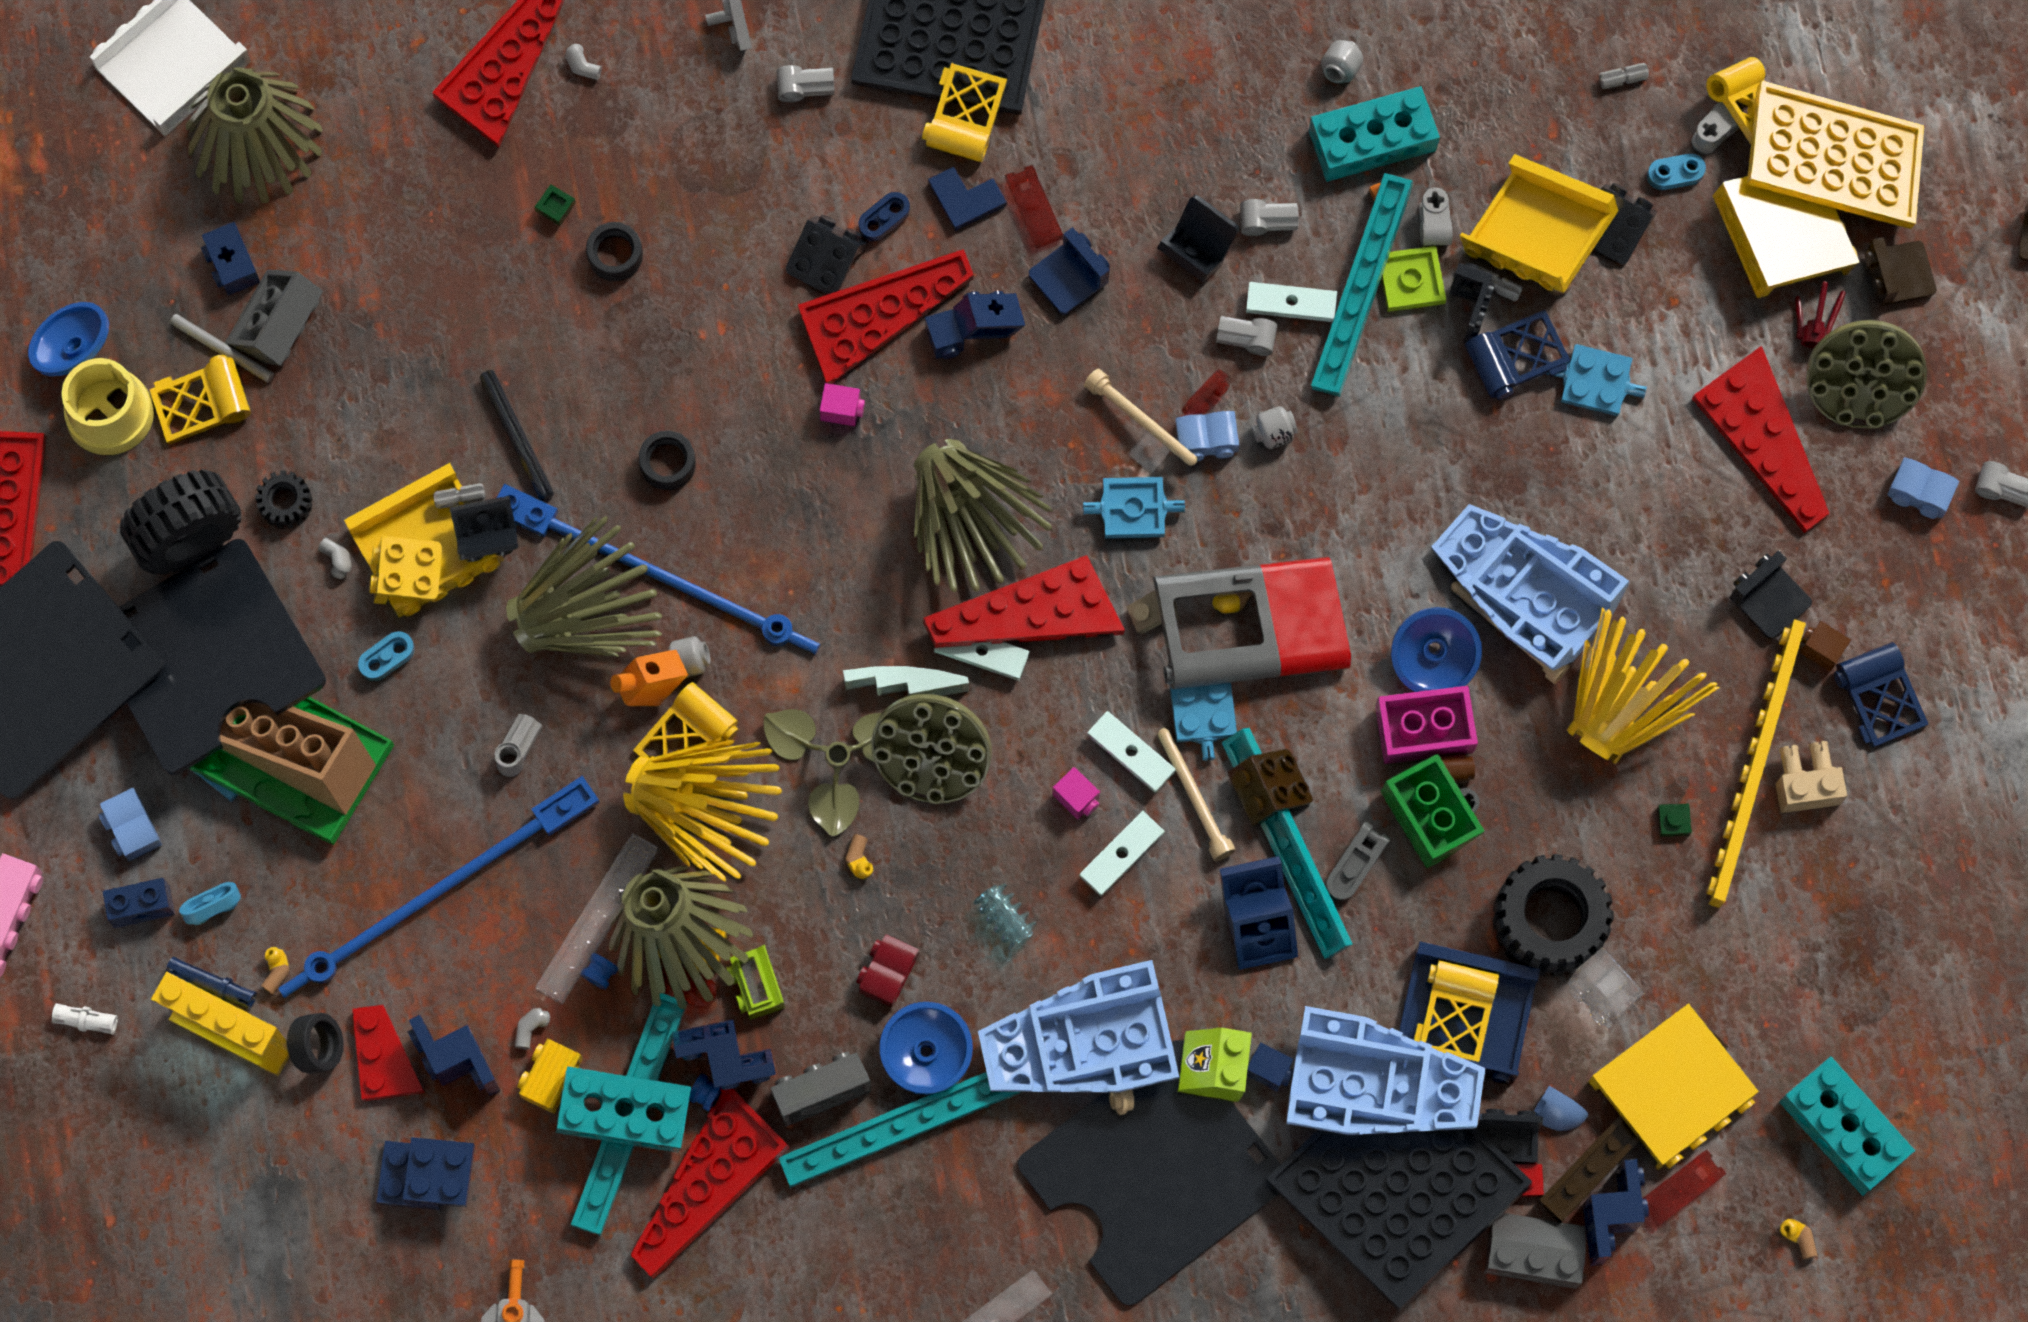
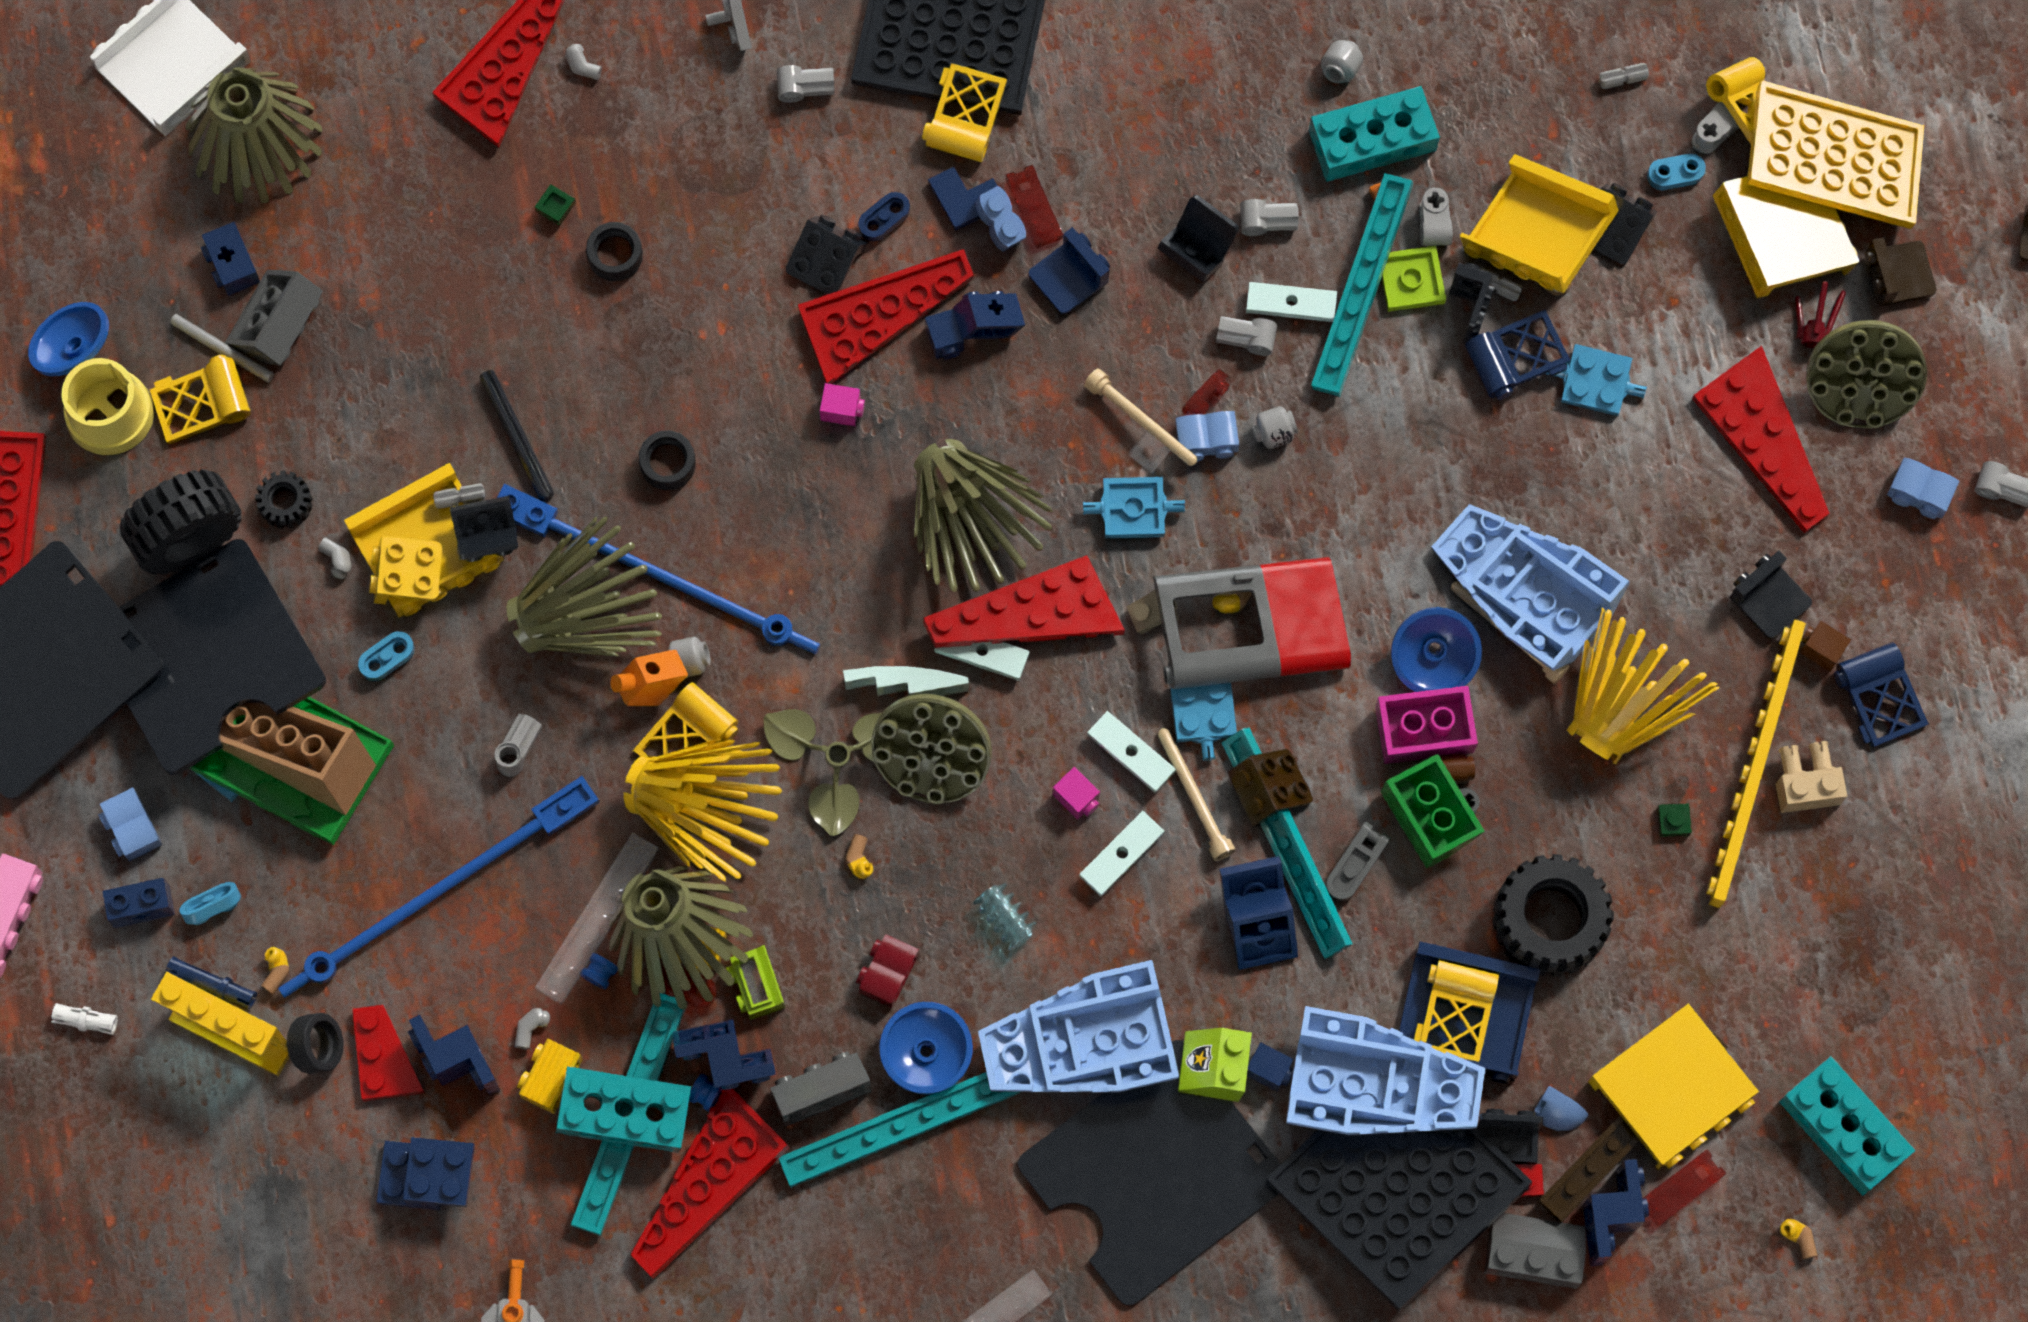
tan plate [1109,1089,1134,1115] -> none
clear brick [1567,947,1645,1029] -> none
none -> medium blue brick [975,186,1026,252]

